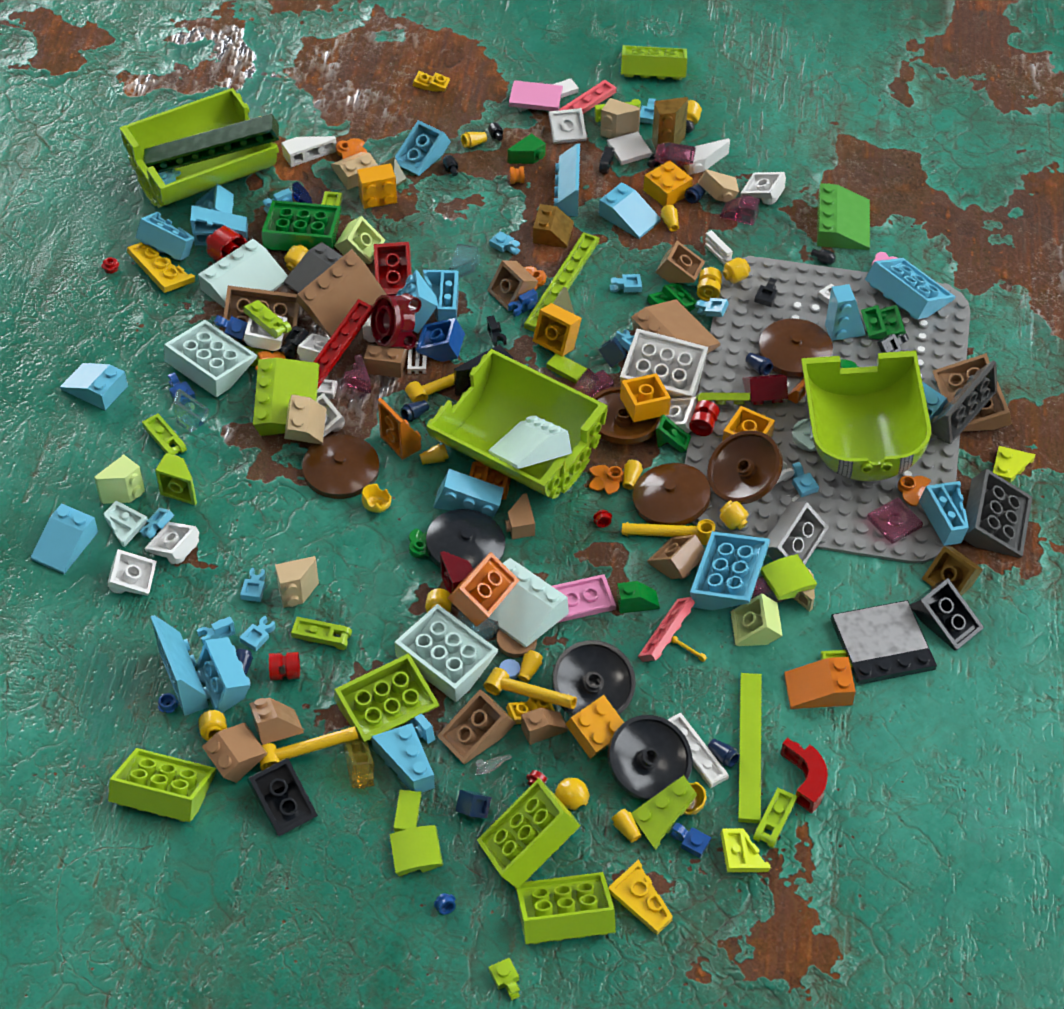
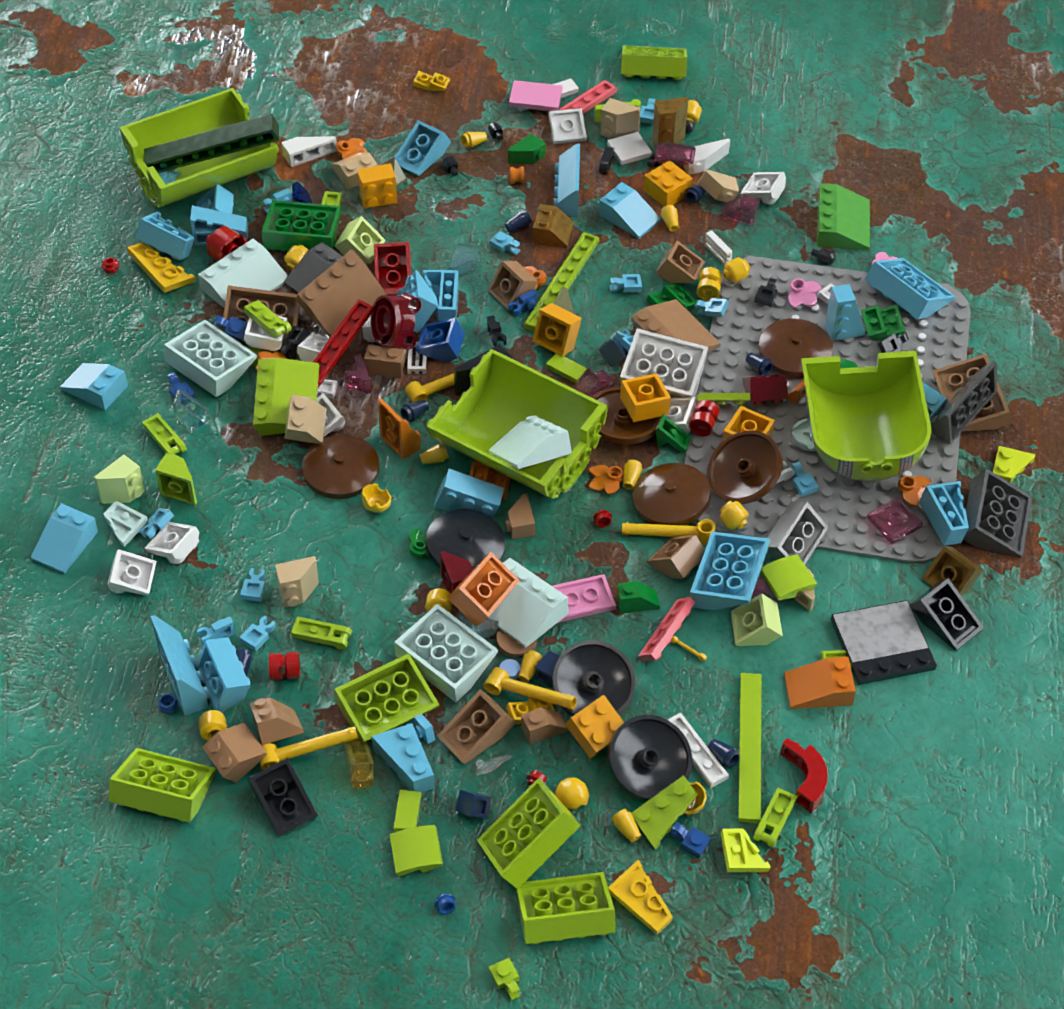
none -> dark blue cone [505,210,532,232]
none -> dark blue panel [535,651,560,688]
none -> bright pink plate [788,278,822,308]

